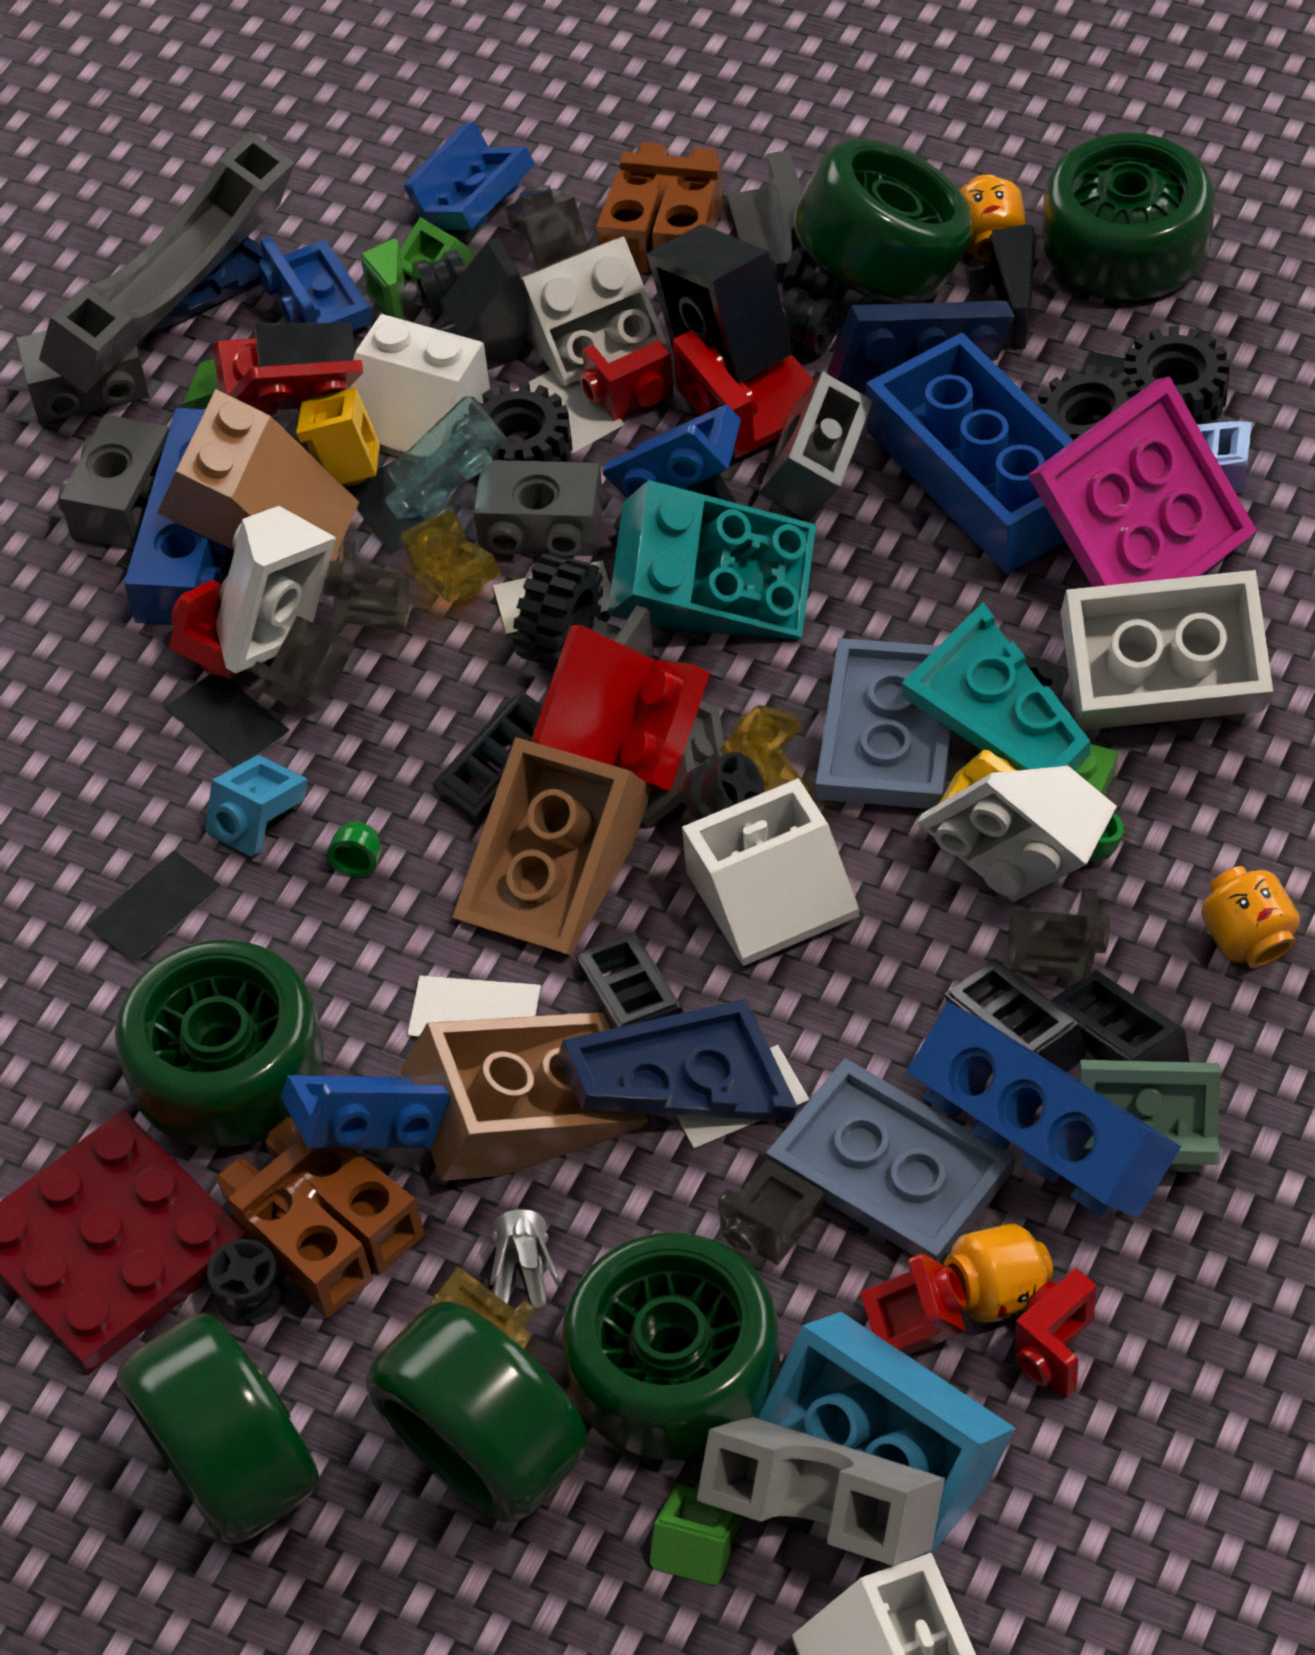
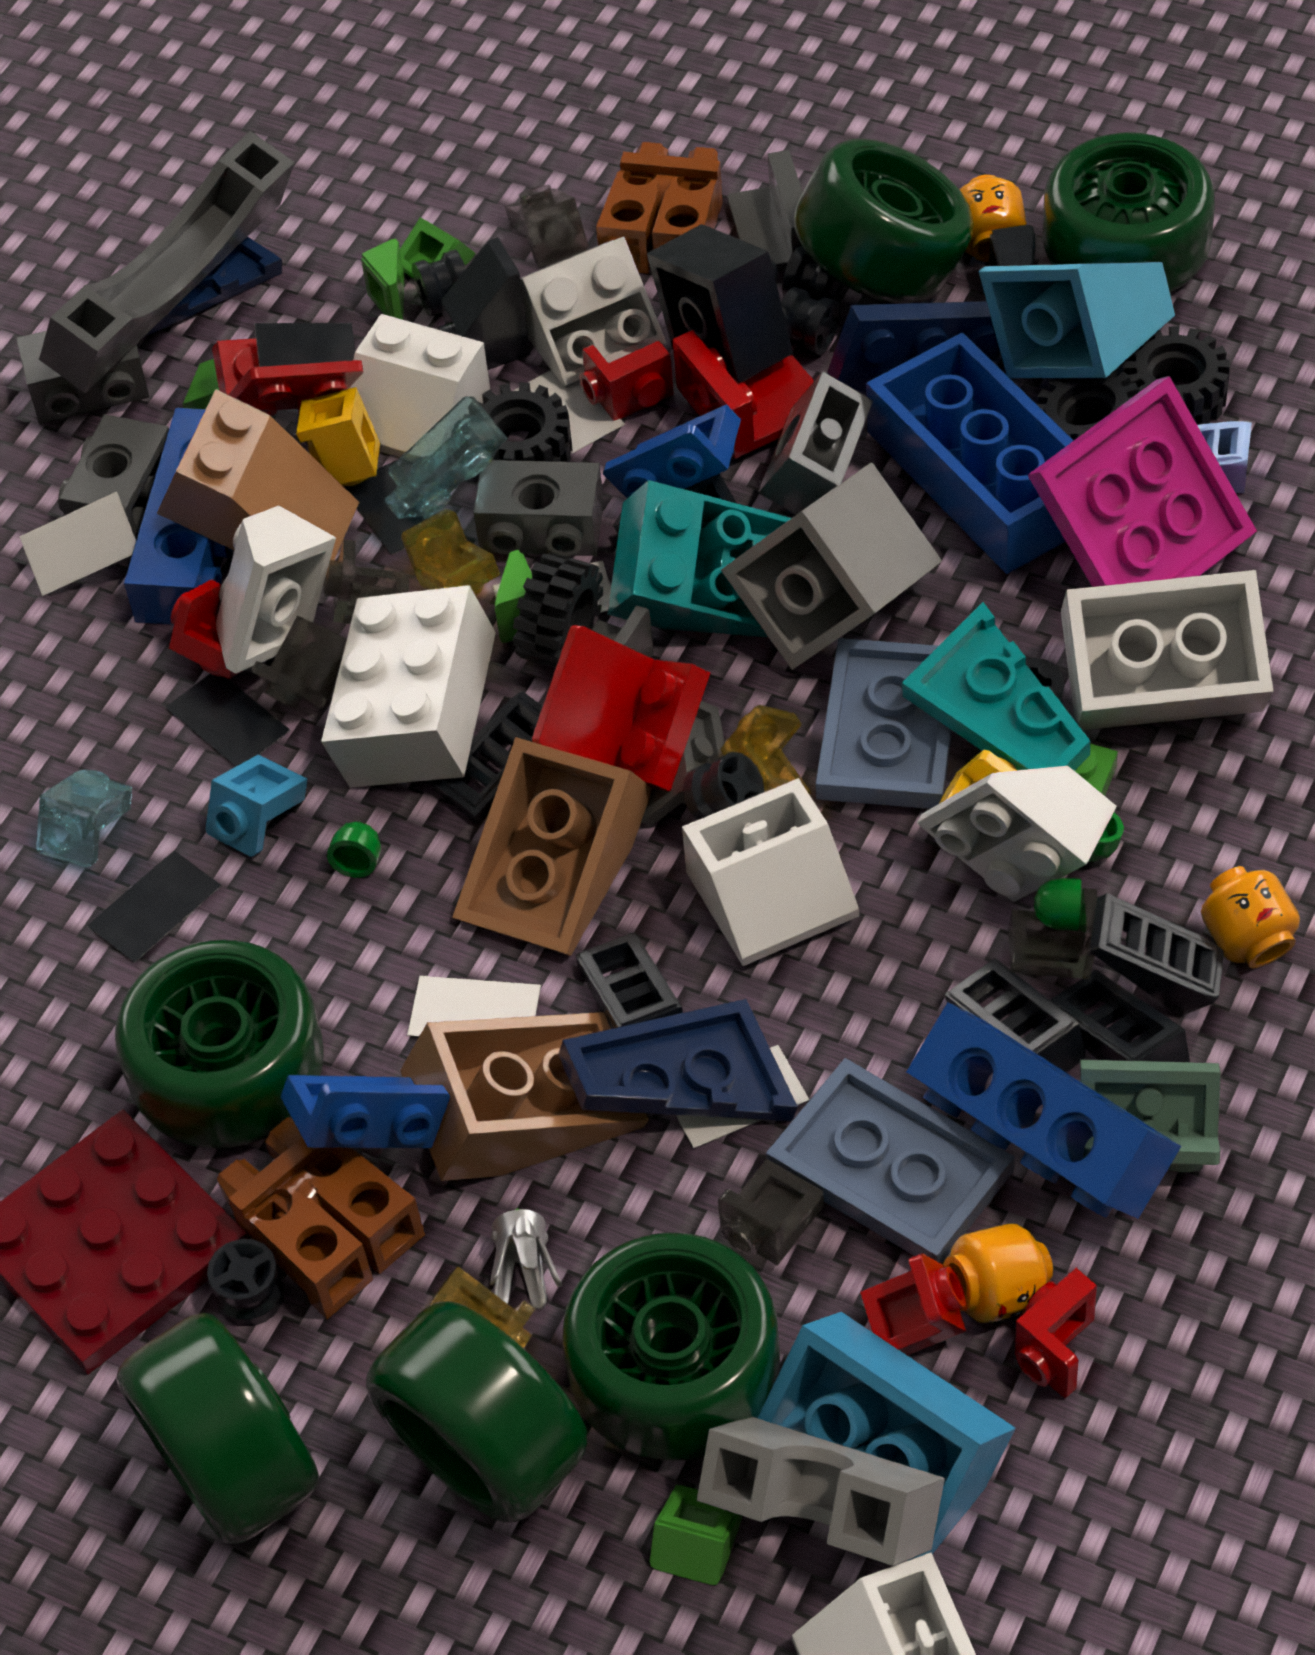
blue bracket [257,236,373,331] -> none
blue bracket [404,122,535,232] -> none
none -> white sticker [19,492,136,596]
none -> clear light blue bracket [36,770,132,867]
none -> white brick [321,585,496,788]
none -> bright green slope [495,549,532,643]
none -> light grey slope [721,462,942,670]
none -> medium azure slope [979,262,1175,378]
none -> green hinge [1034,878,1081,932]
none -> black slope [1089,893,1224,1017]

